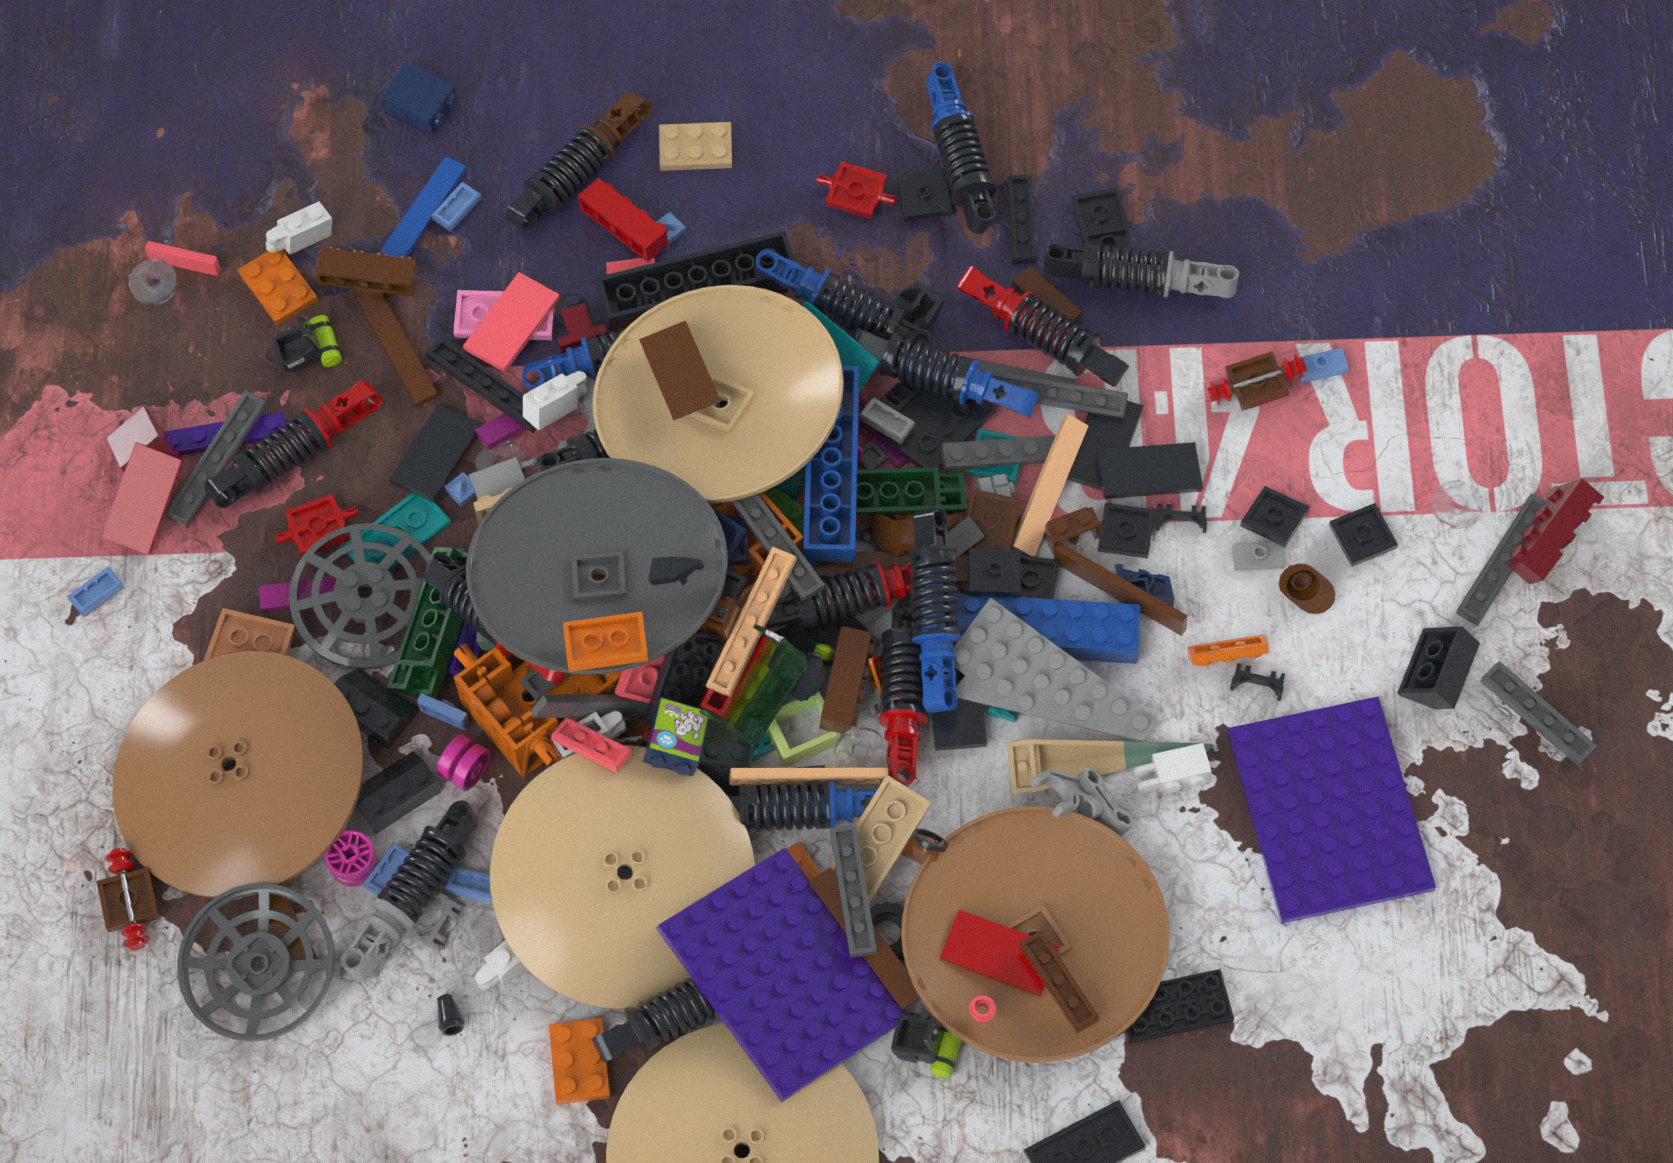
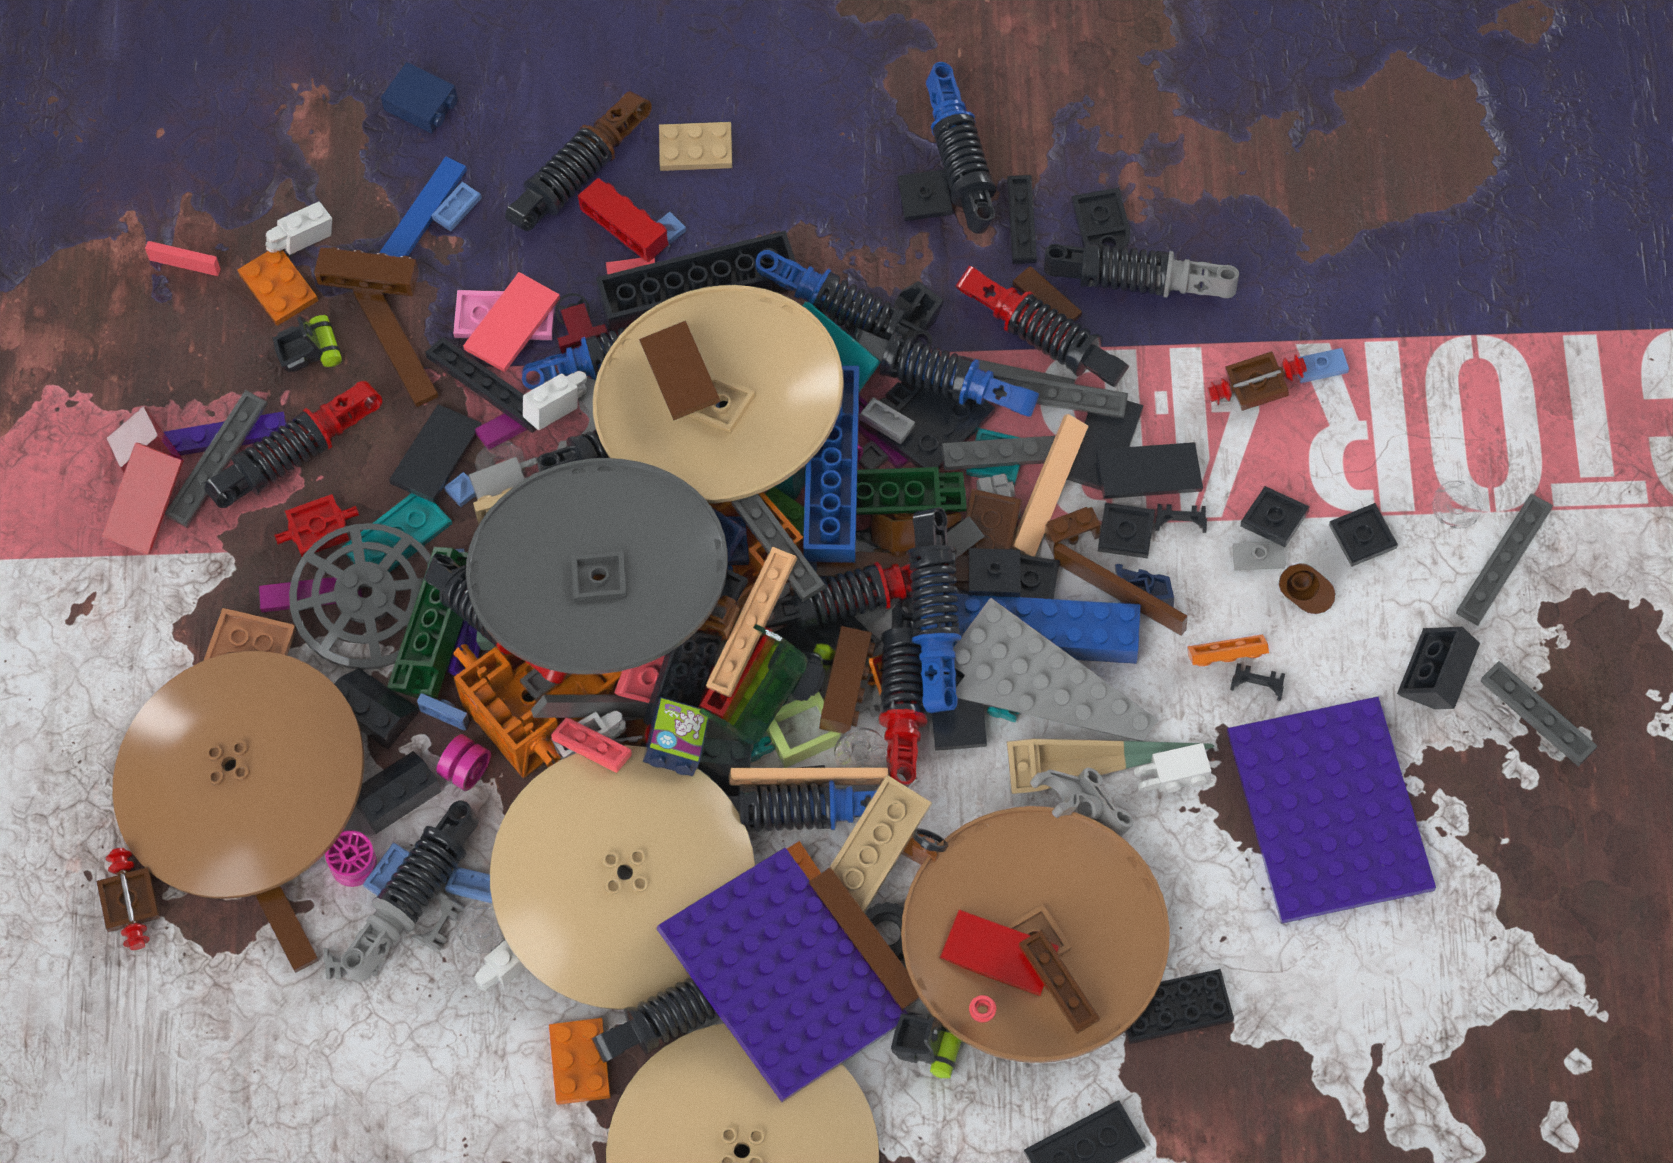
medium blue plate [67,567,125,617] -> none
clear tile [128,259,178,305] -> none
dark grey dish [177,883,335,1042] -> none
black cone [437,994,465,1036] -> none
orange plate [563,612,649,672] -> none
black slope [648,557,705,586] -> none
red plate [816,162,897,219] -> none
dark grey plate [830,824,877,958] -> none
dark red wedge [1508,478,1604,584] -> none

